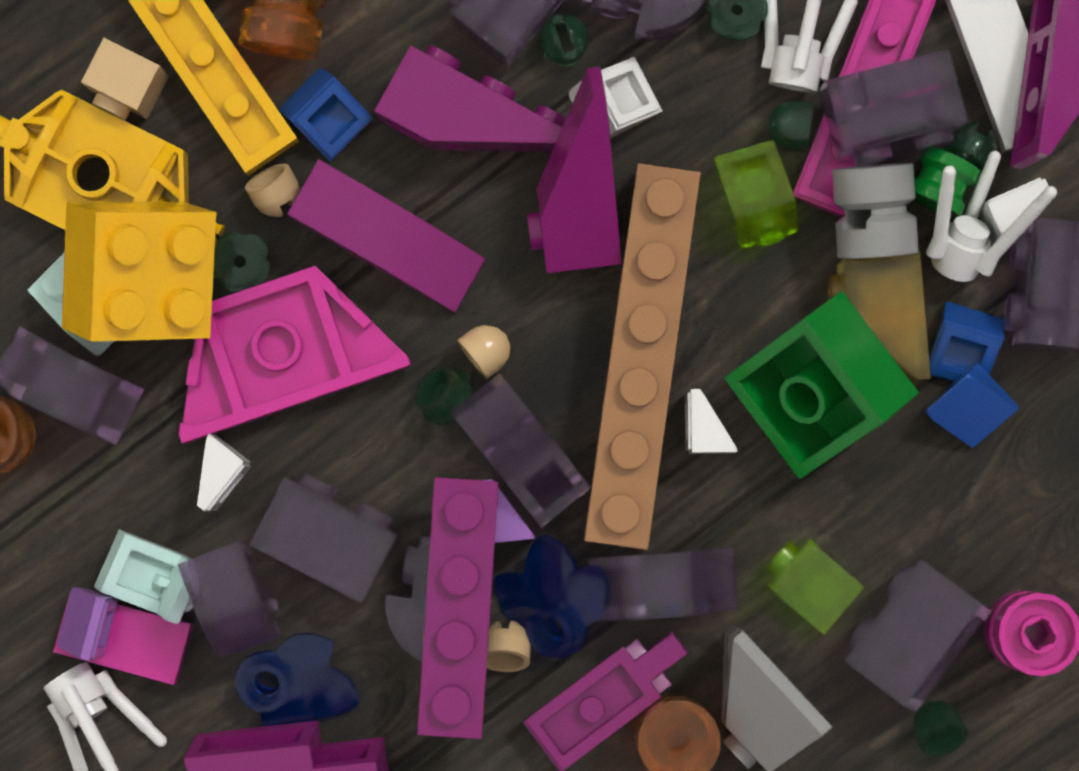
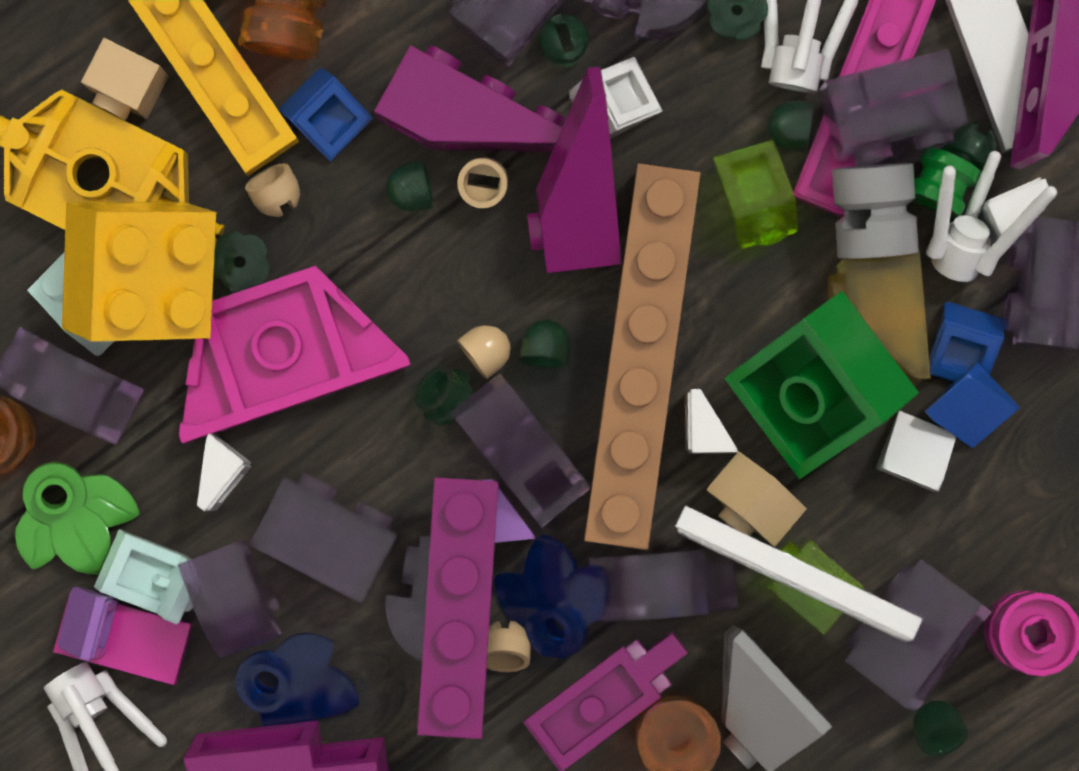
magenta slope [287,159,486,313] -> none
none -> bright green plate [15,462,139,575]
none -> clear green hinge [386,159,434,212]
none -> tan hinge [457,157,508,208]
none -> clear green hinge [519,319,571,368]
none -> white tile [676,506,923,643]
none -> tan plate [706,451,807,547]
none -> white slope [875,411,956,492]

